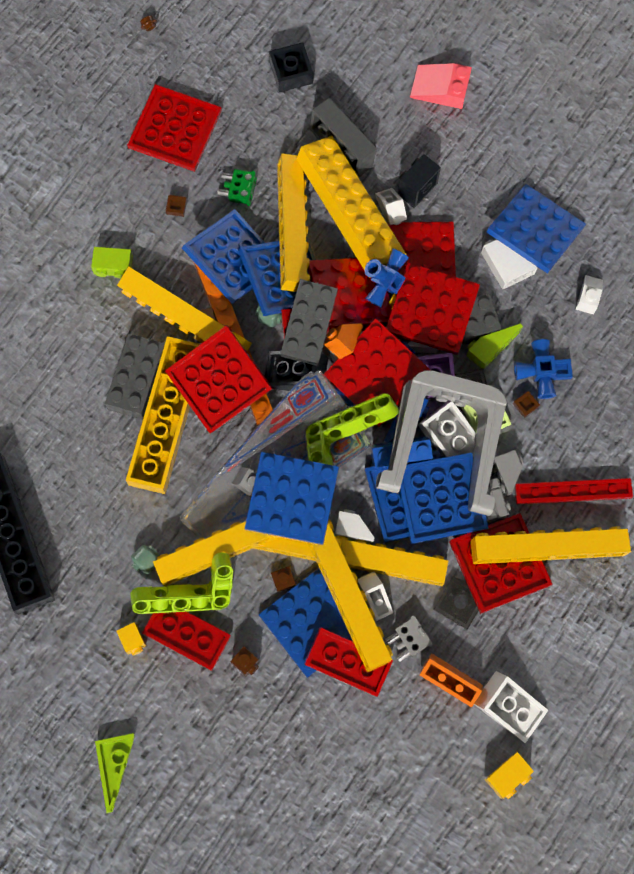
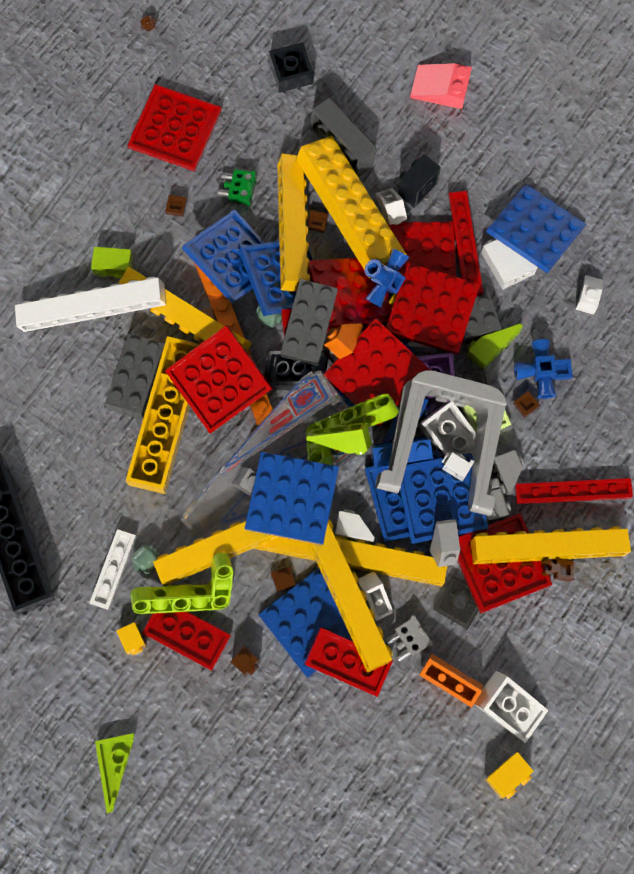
none -> white brick [15,277,166,332]
none -> white plate [90,529,136,610]
none -> lime slope [306,422,372,455]
none -> reddish brown plate [307,210,329,233]
none -> light grey slope [430,519,460,567]
none -> white brick [442,452,475,481]
none -> red plate [448,191,484,296]
none -> reddish brown plate [541,559,575,582]

